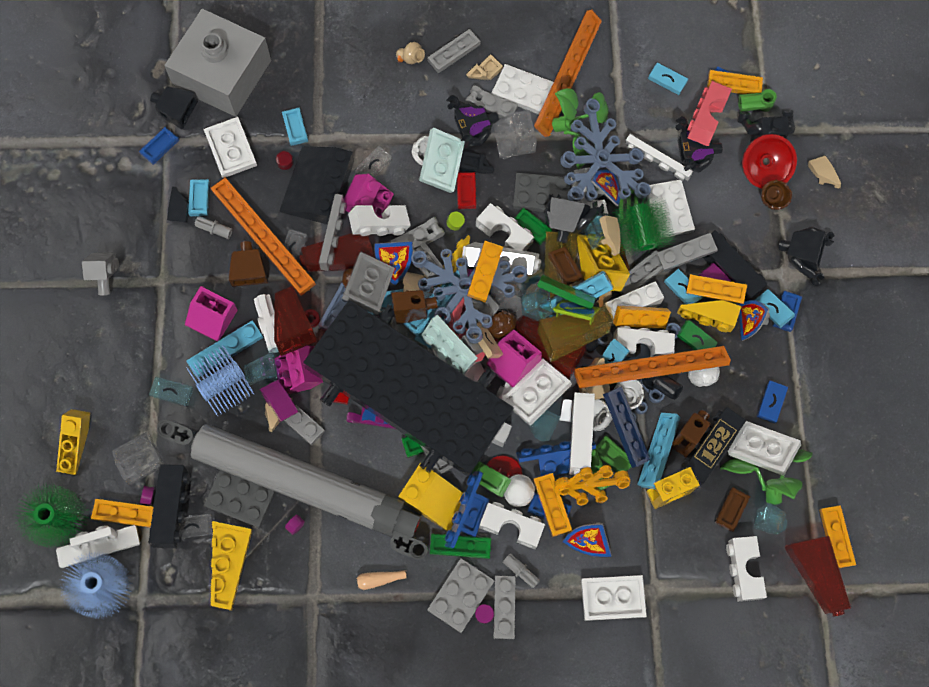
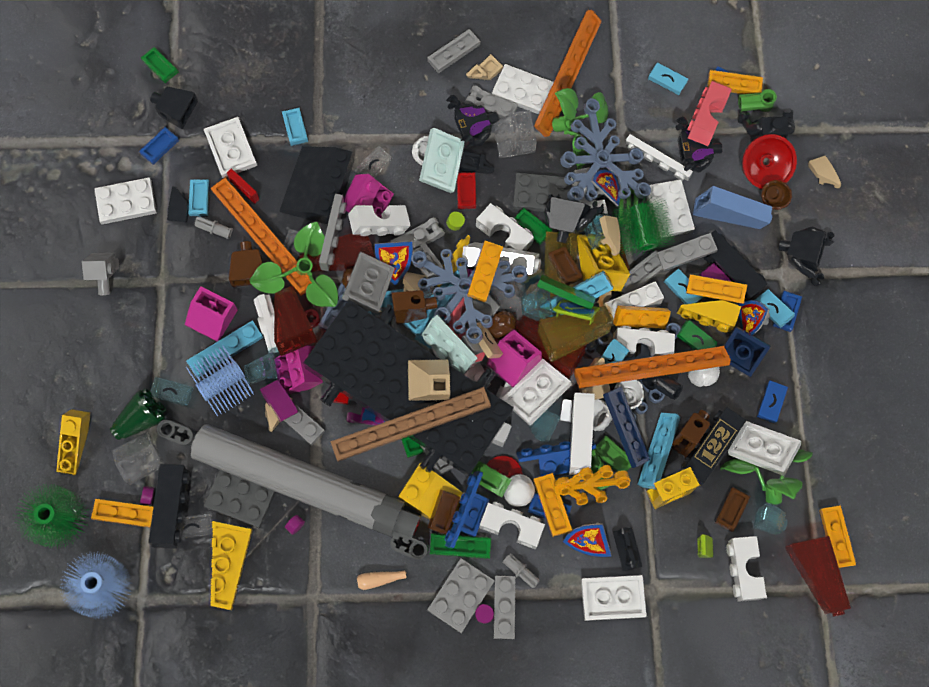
white bracket [56,525,140,568] -> none
light grey brick [164,9,271,117] -> none
dark red piece [276,151,294,170] -> none
tan animal [396,42,425,64] -> none
none -> white plate [95,177,157,224]
none -> dark green cone [110,388,166,440]
none -> green tile [141,47,179,83]
none -> red tile [227,168,260,203]
none -> bright green plant [249,222,338,307]
none -> medium nougat tile [331,387,491,462]
none -> tan slope [408,360,450,401]
none -> reddish brown tile [427,490,460,534]
none -> black hinge [613,527,643,571]
none -> medium blue slope [693,186,772,229]
none -> lime slope [697,535,713,558]
none -> dark blue slope [724,327,771,377]

